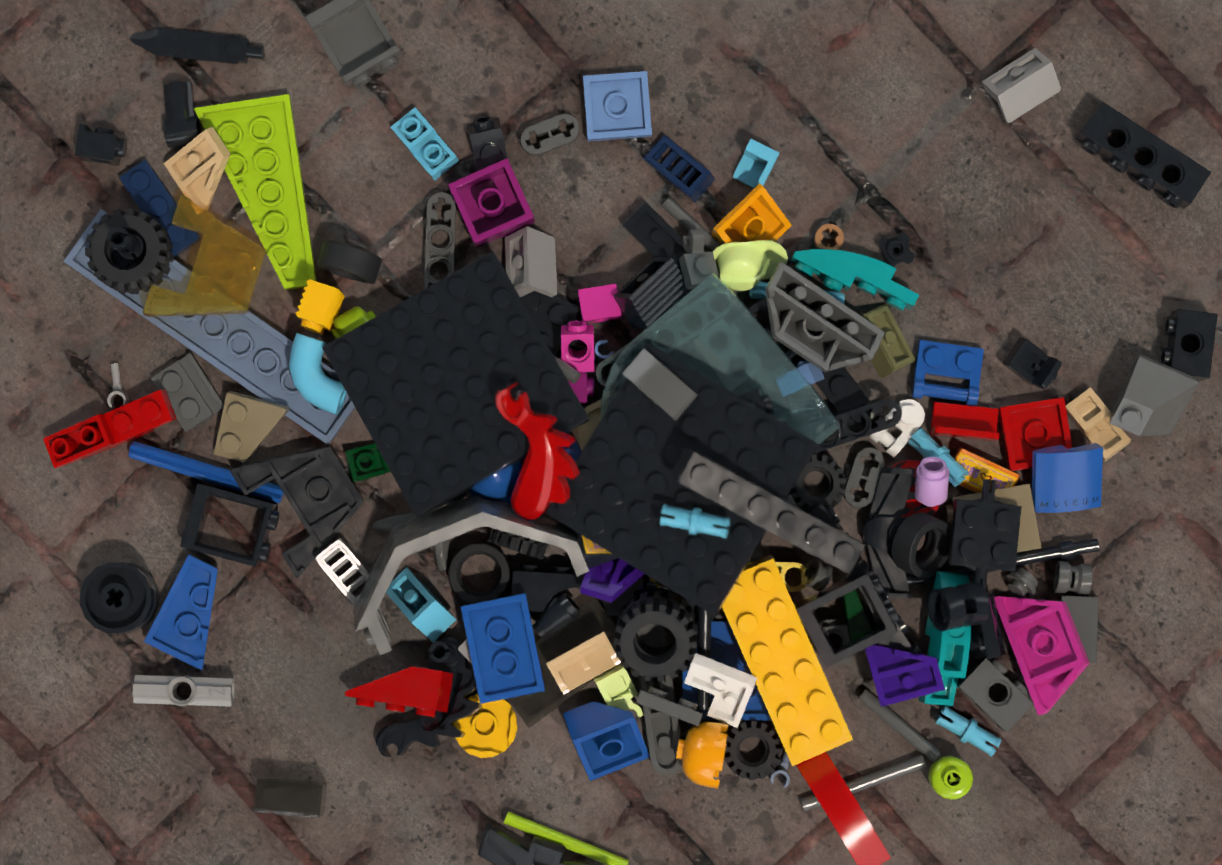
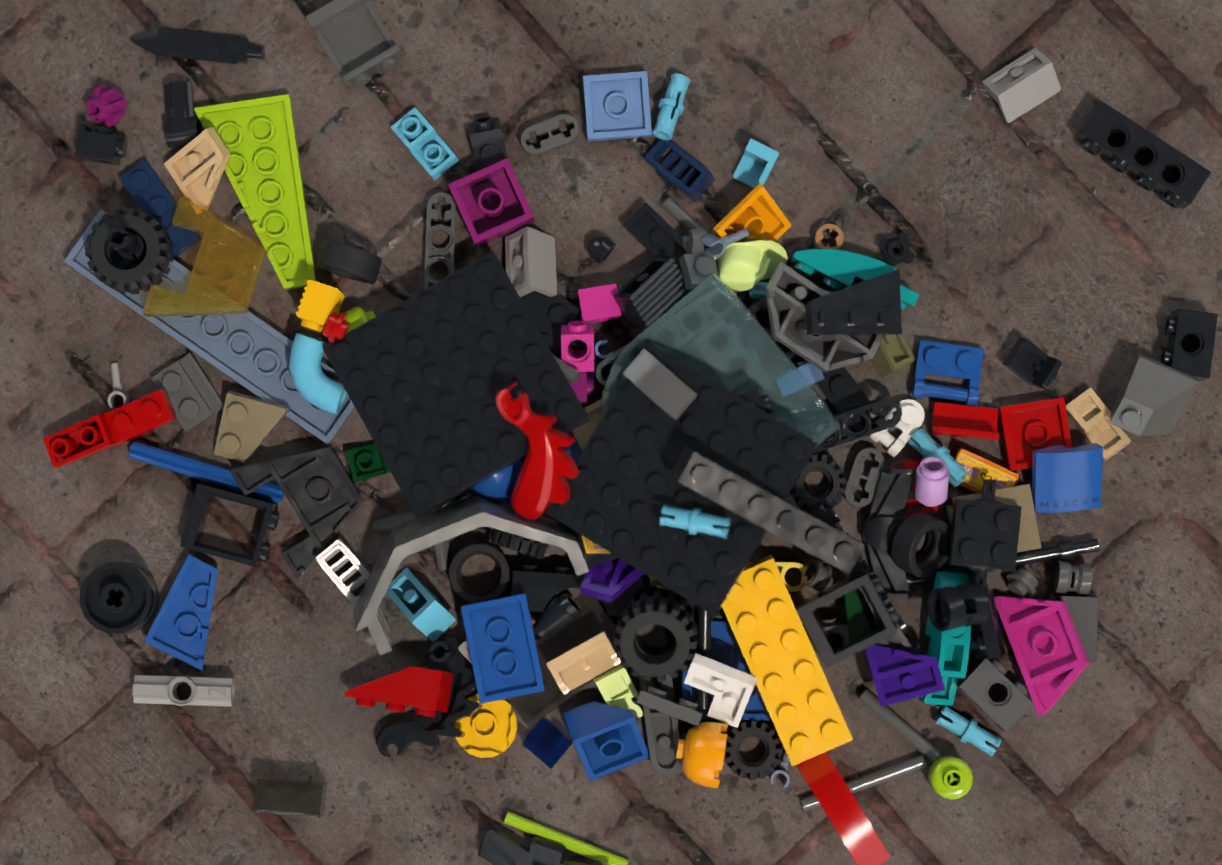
none -> magenta gear [86,85,127,127]
none -> red plate [322,312,350,344]
none -> clear blue panel [521,718,573,769]
none -> black hinge [588,236,616,264]
none -> medium azure pin [652,73,691,140]
none -> sand blue hand [701,229,749,258]
none -> black wing [806,269,902,335]

